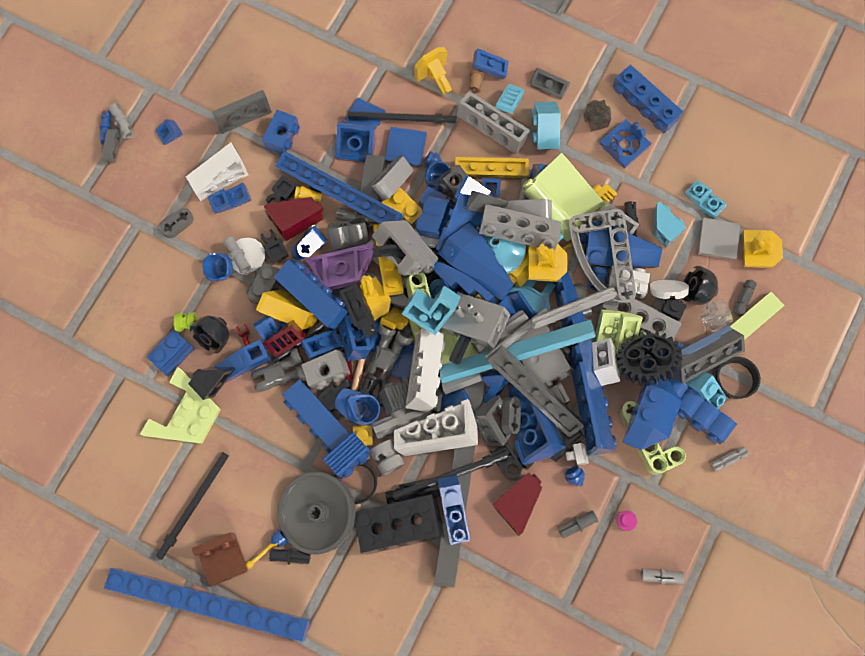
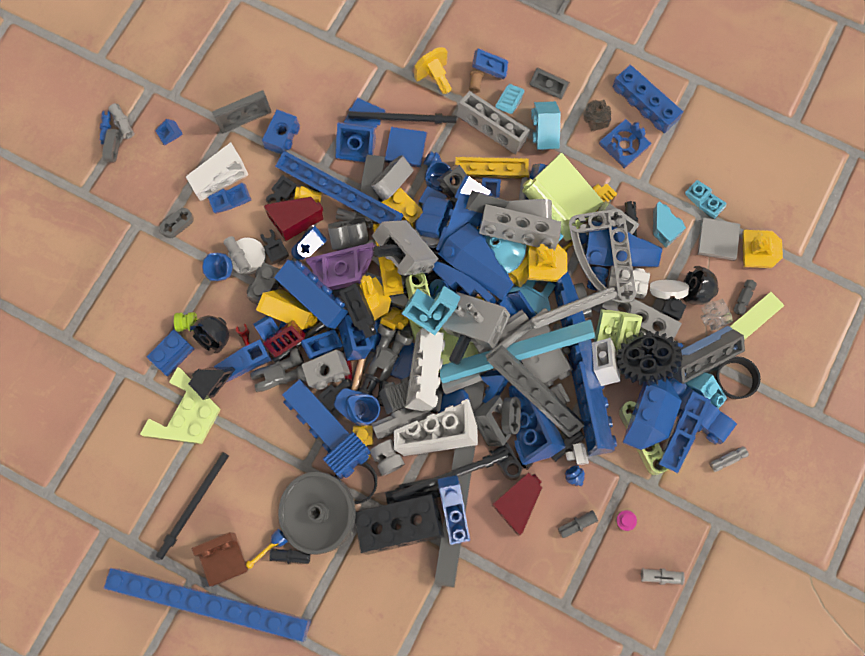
none -> blue slope [659,391,711,473]

